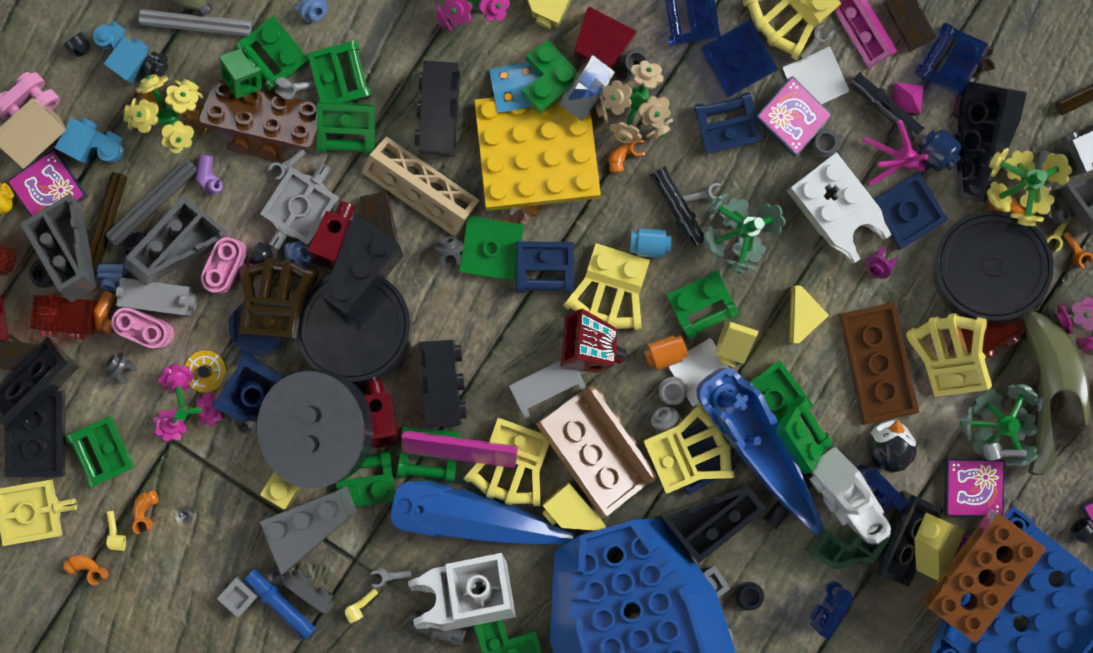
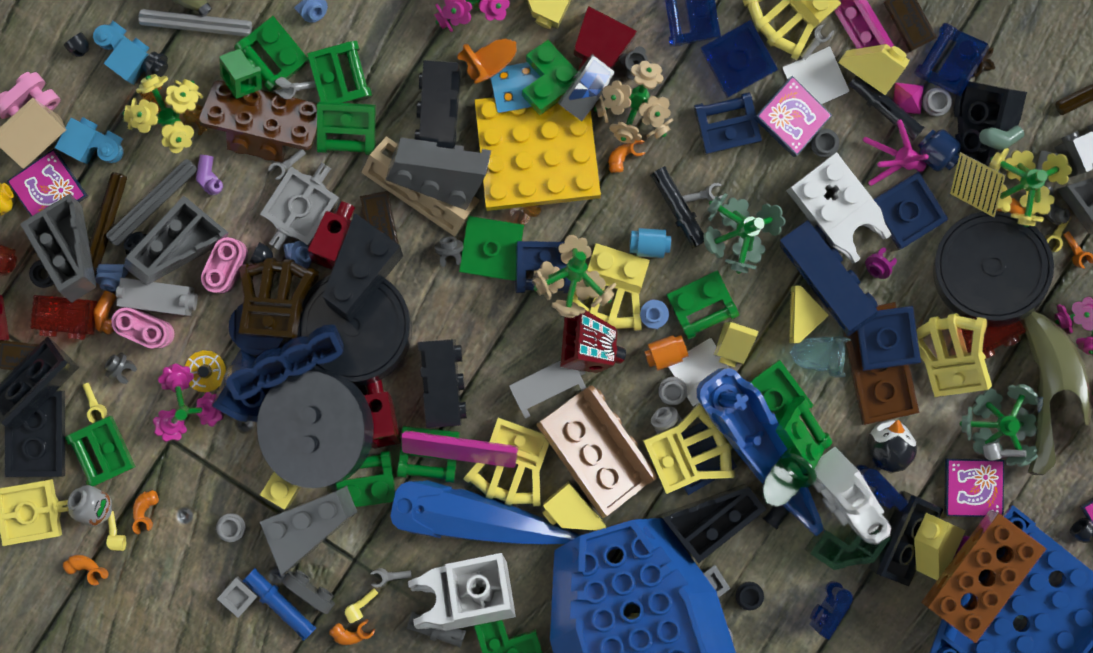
none -> light grey head [67,485,112,527]
none -> light yellow hand [82,383,107,423]
none -> light grey plate [216,513,246,542]
none -> dark blue brick [225,325,344,400]
none -> orange arm [329,619,375,645]
none -> dark grey wedge [386,138,491,210]
none -> orange piece [457,39,517,84]
none -> tan plant [532,235,617,318]
none -> medium blue plate [640,300,669,329]
none -> dark green piece [762,448,817,506]
none -> dark blue brick [780,221,878,336]
none -> clear light blue piece [790,336,851,378]
none -> light yellow slope [838,44,910,95]
none -> dark blue tile [857,306,921,371]
none -> light grey plate [922,88,952,116]
none -> light yellow sticker [950,152,1005,217]
none -> sand green arm [979,126,1024,150]

